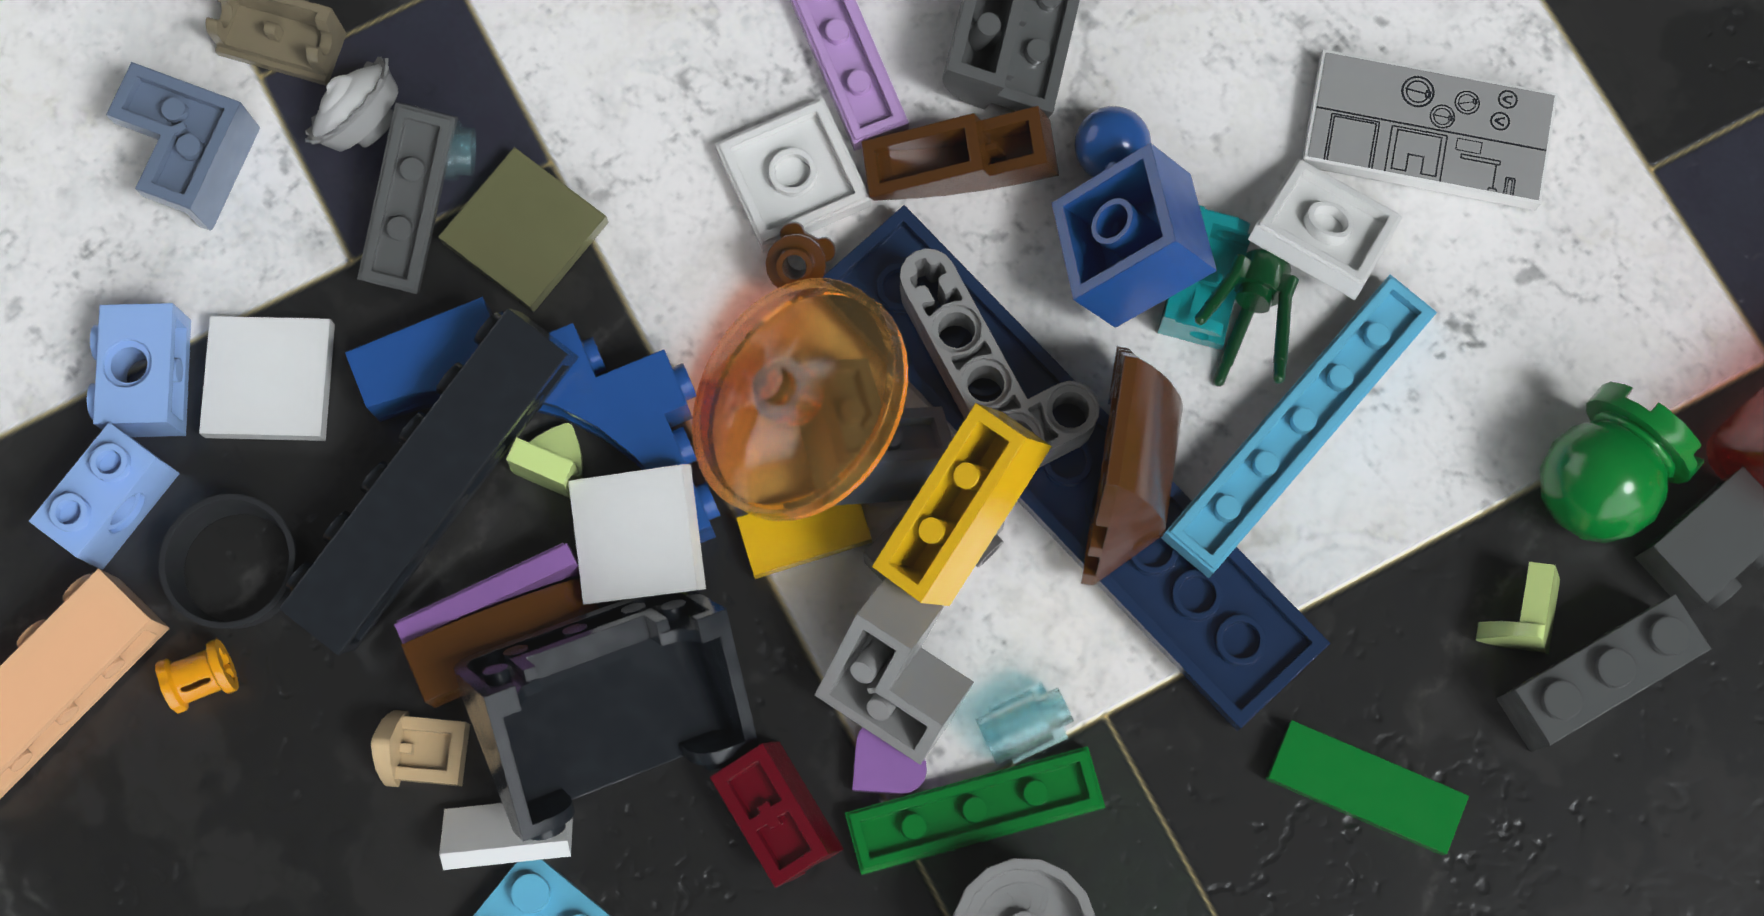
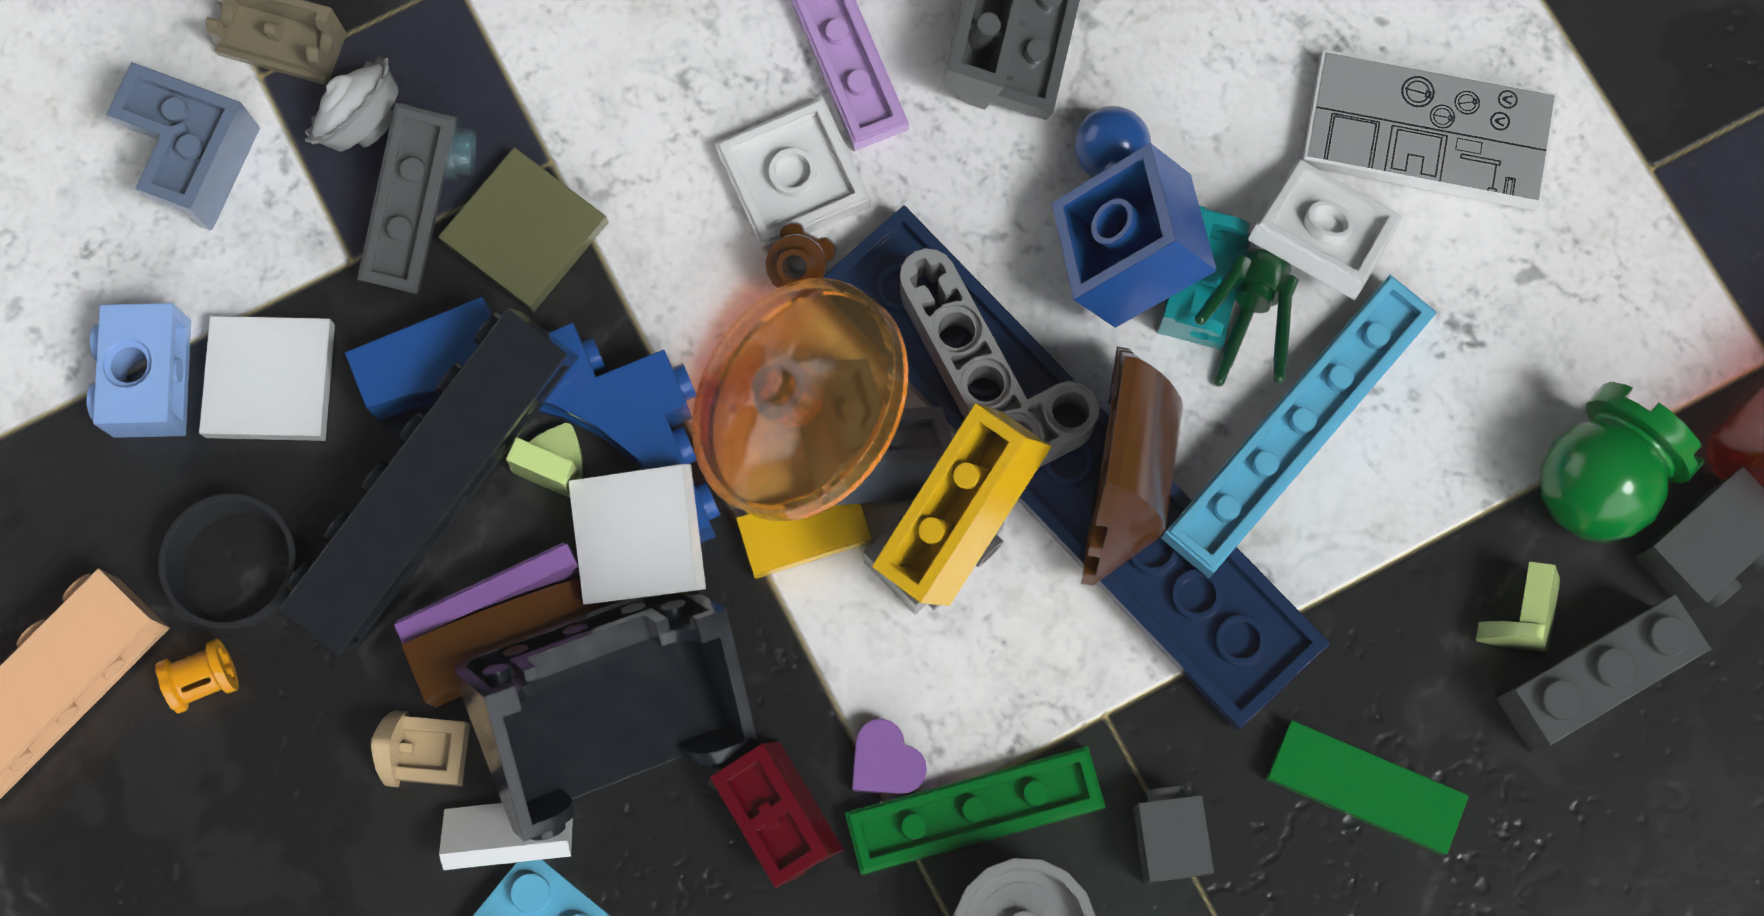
light blue brick [29,422,180,570] -> none
light grey brick [815,578,974,765] -> none
reddish brown slope [862,106,1059,201] -> none
clear light blue brick [976,681,1074,765] -> none
none -> dark grey brick [1132,786,1214,884]

